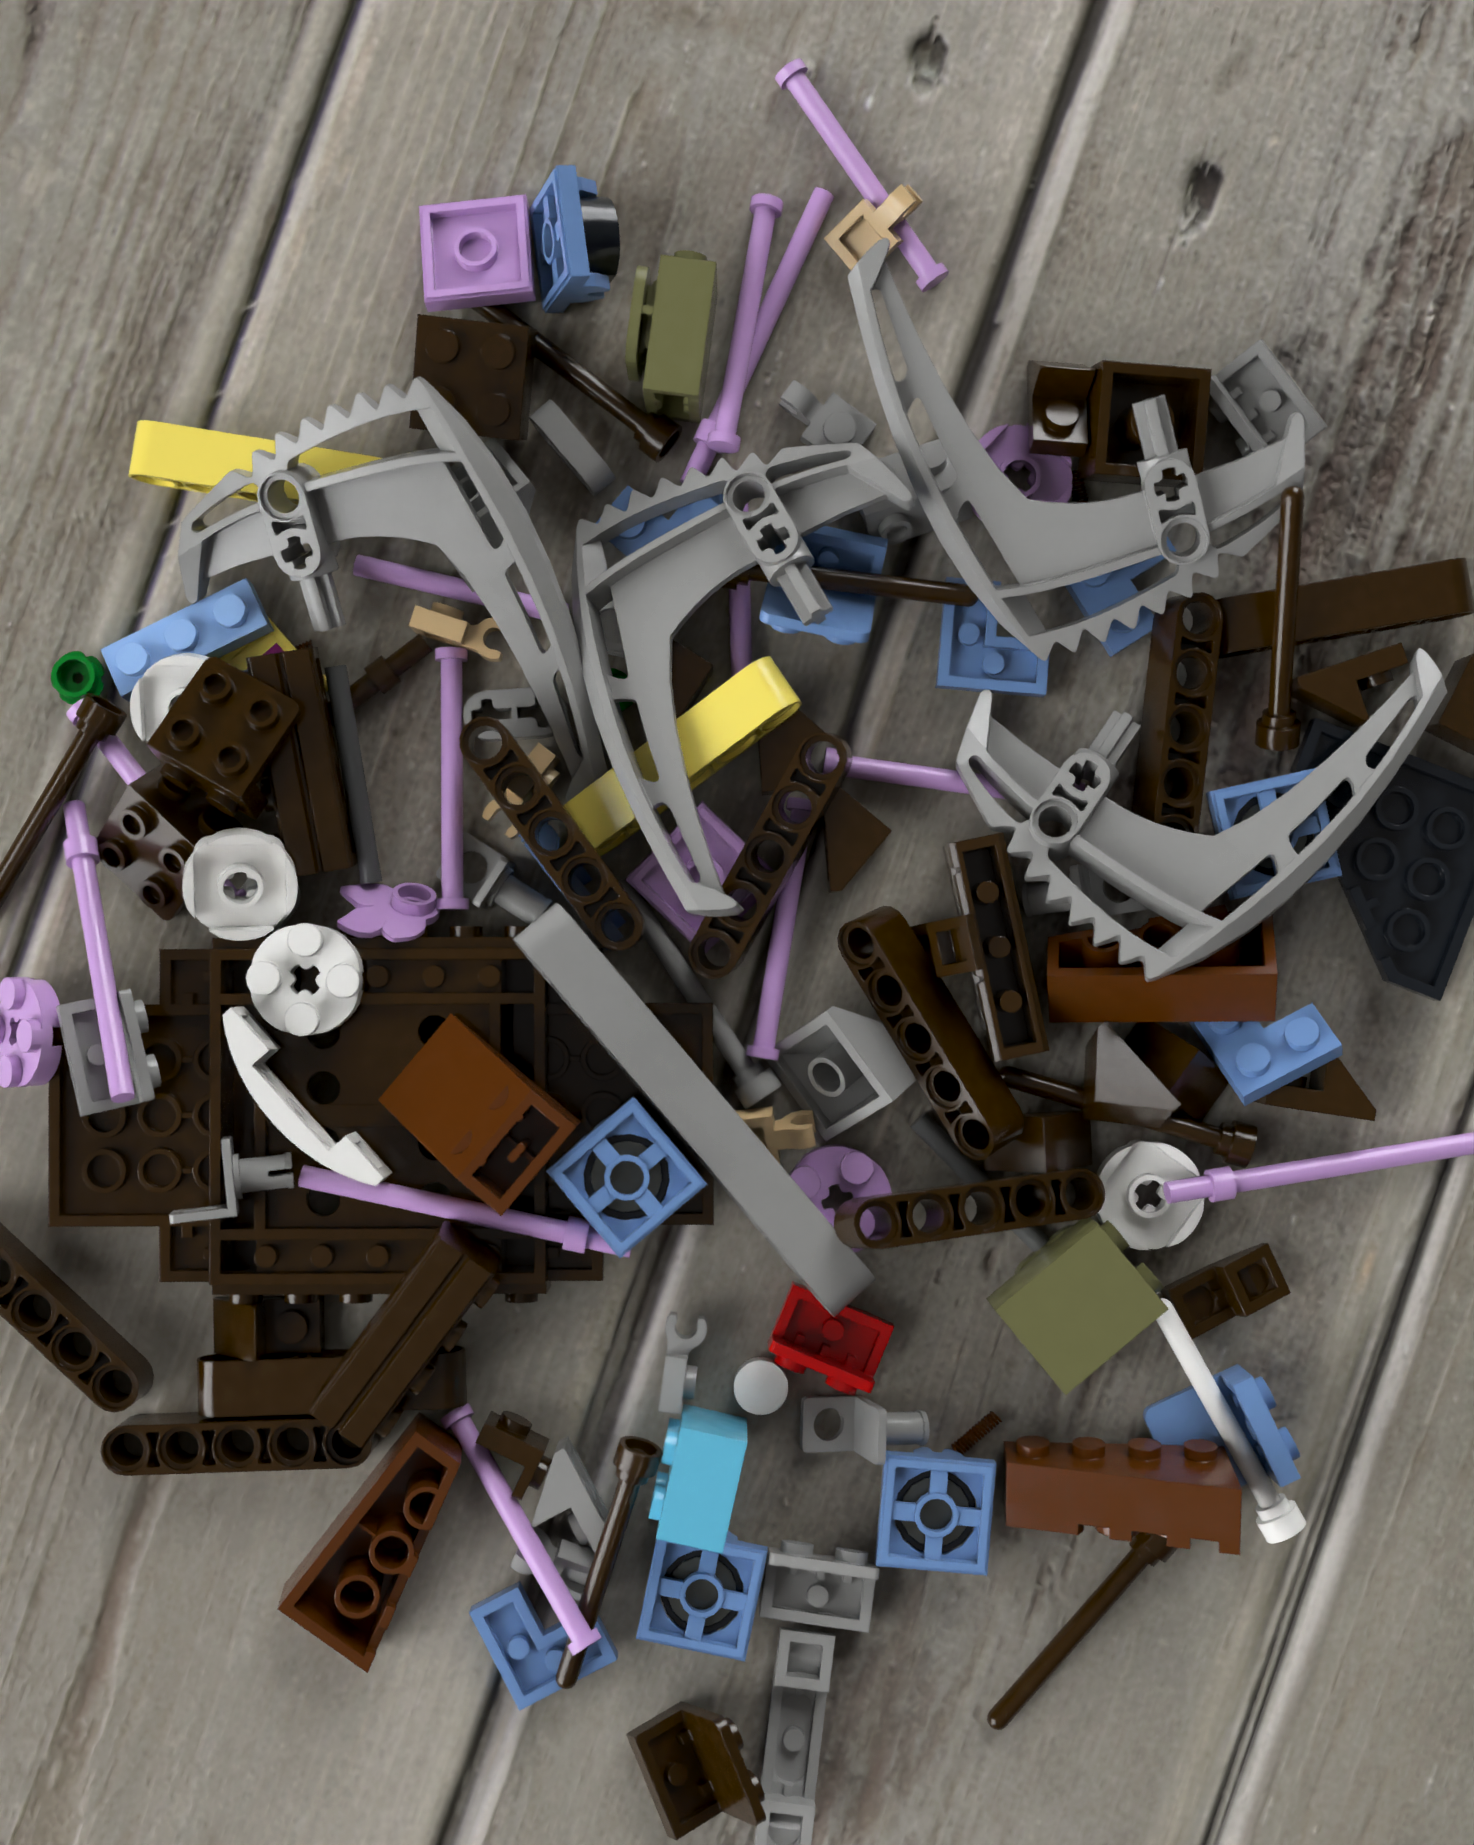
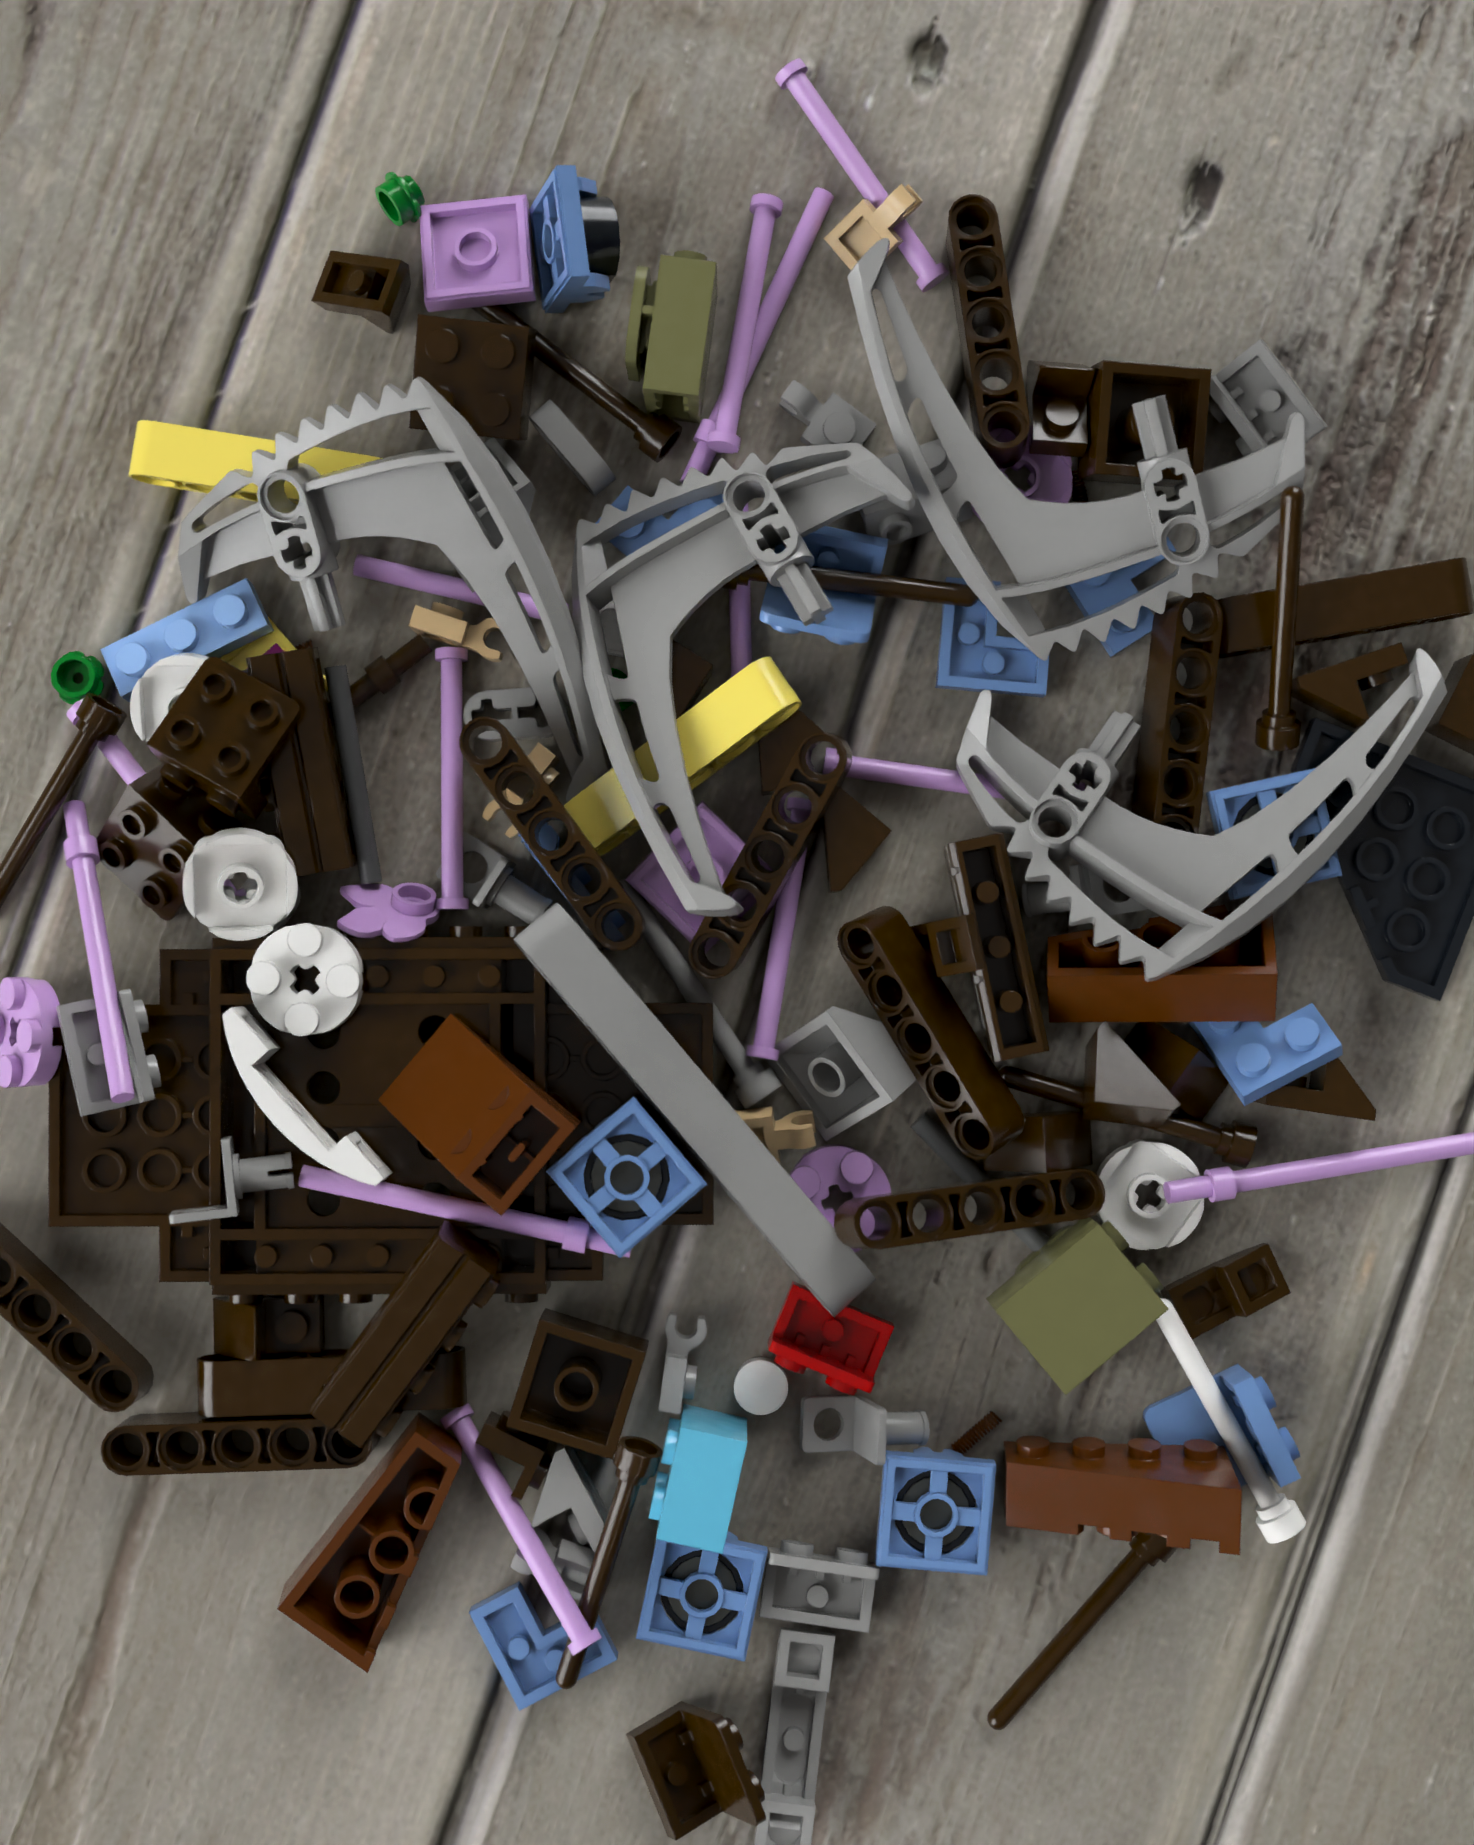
none -> dark brown slope [311,250,411,334]
none -> green plate [375,172,425,226]
none -> dark brown brick [506,1308,649,1460]
none -> dark brown beam [946,194,1030,469]

